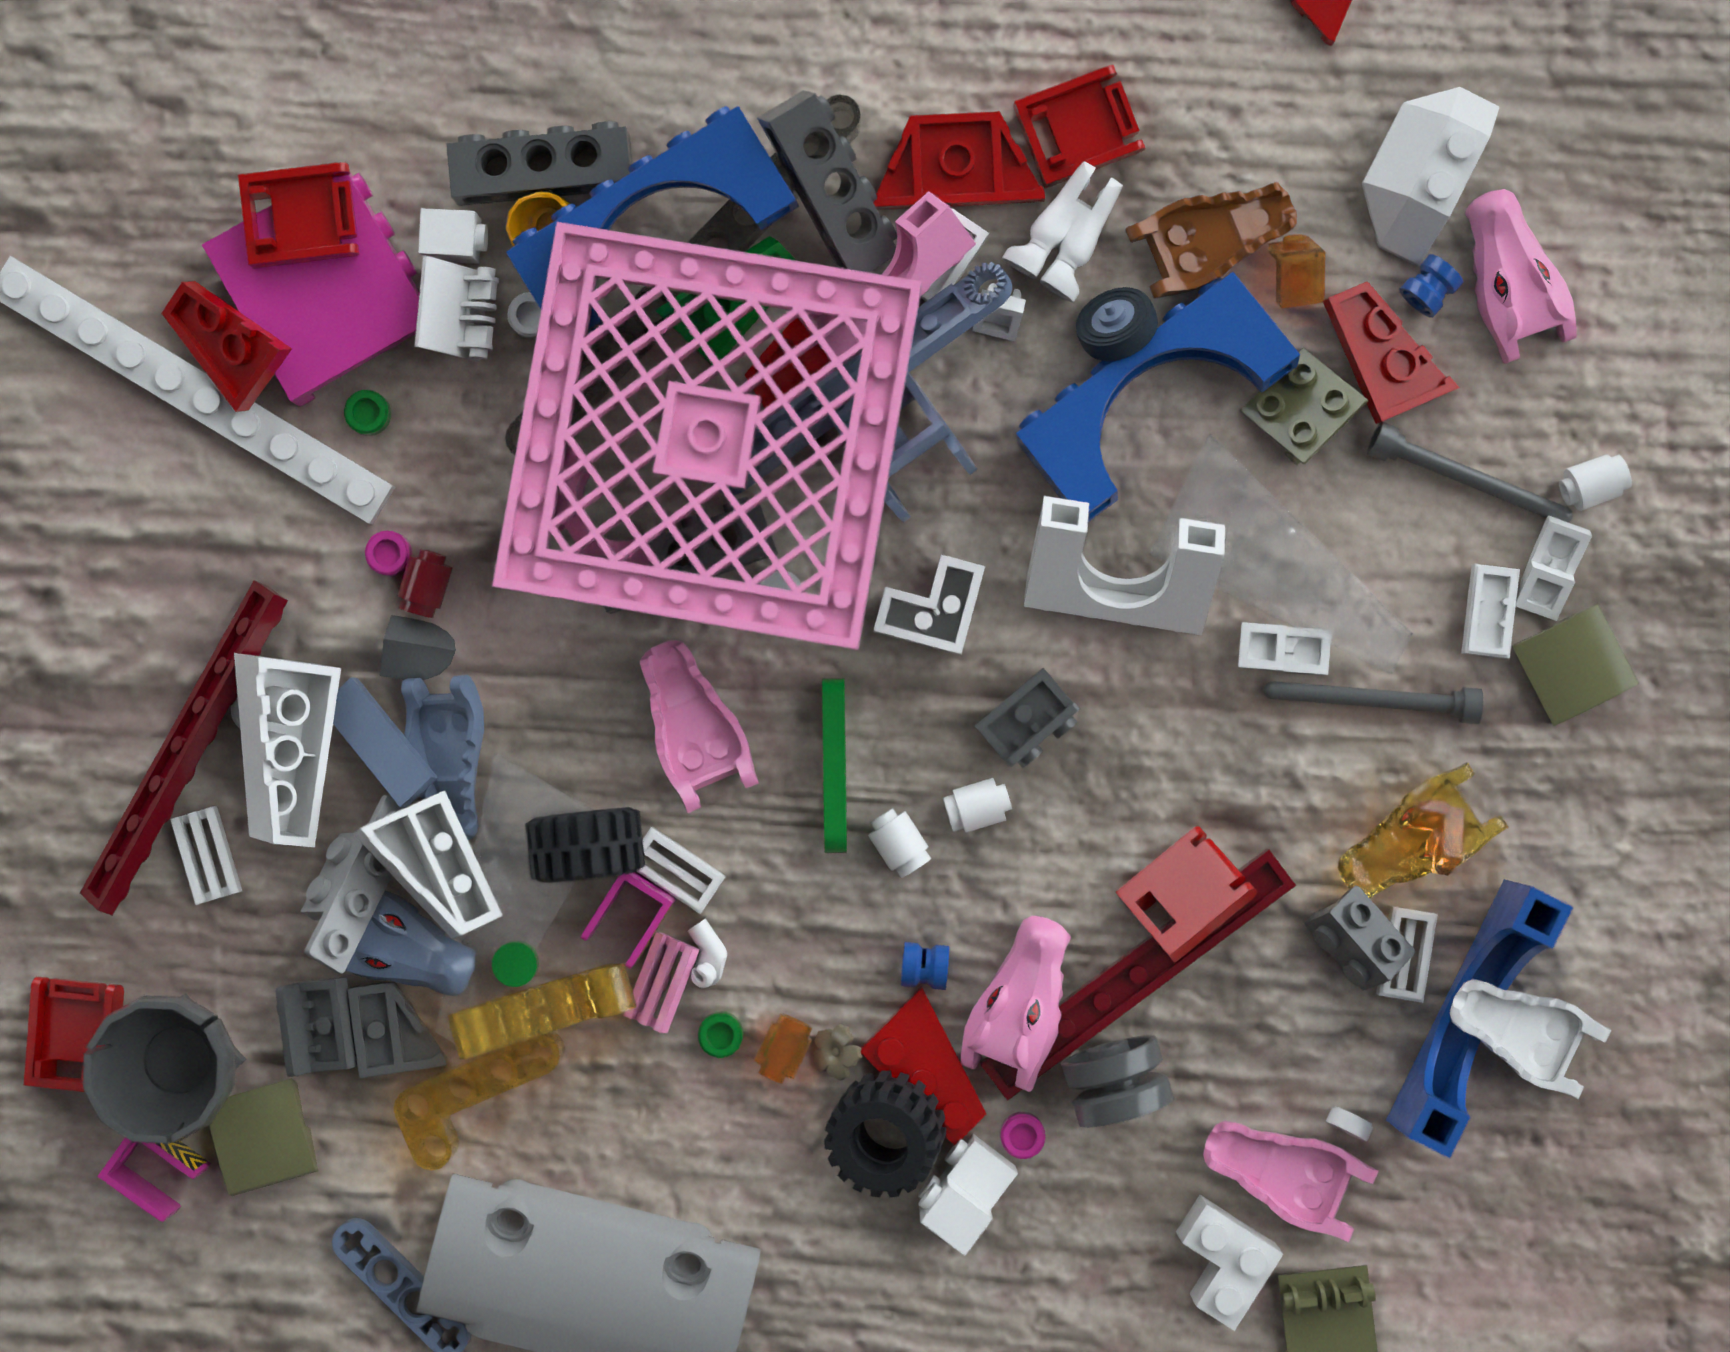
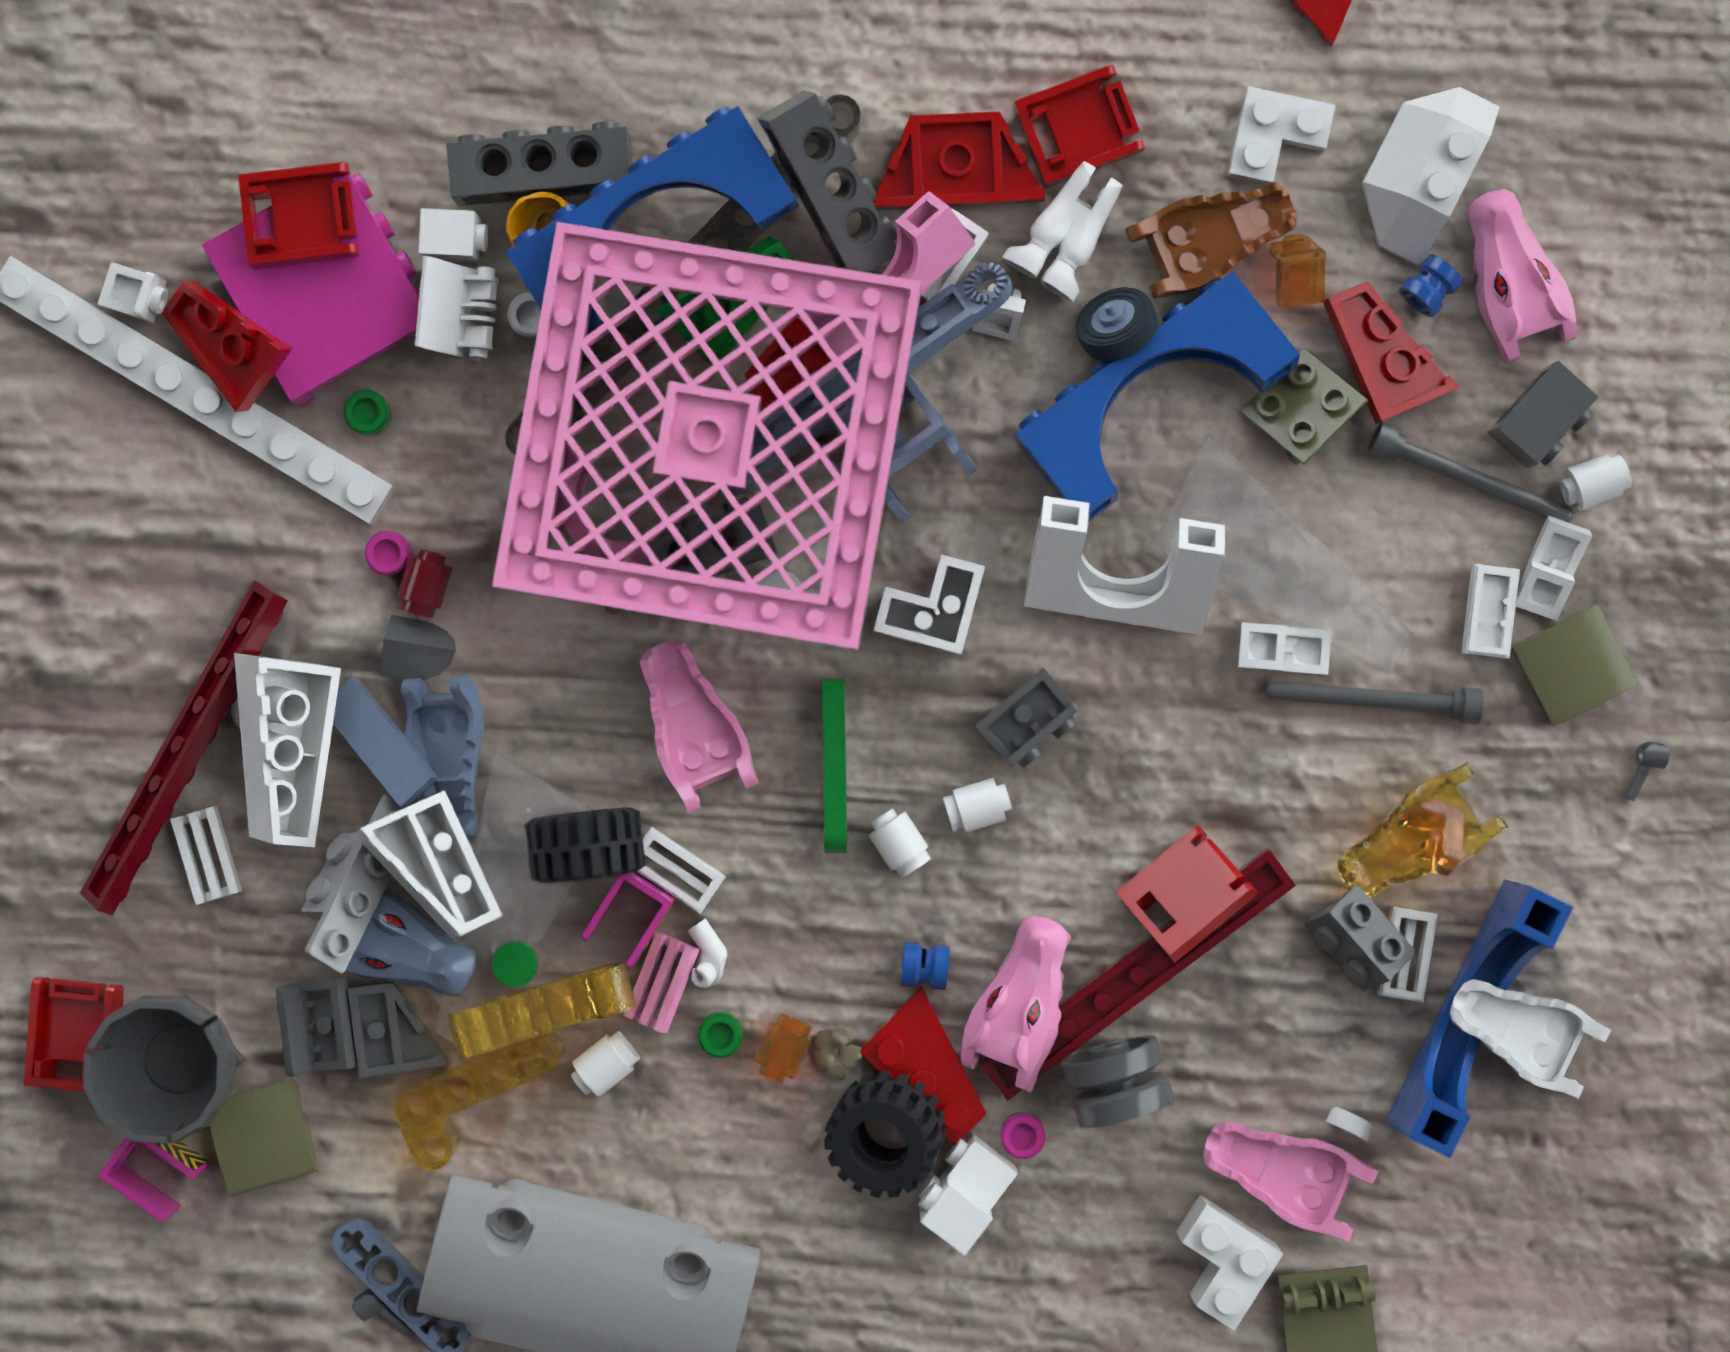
none -> white bracket [97,262,168,323]
none -> dark grey hand [352,1288,412,1336]
none -> white brick [571,1031,640,1097]
none -> white plate [1227,86,1336,185]
none -> dark grey brick [1487,360,1598,468]
none -> dark grey hand [1624,741,1670,801]

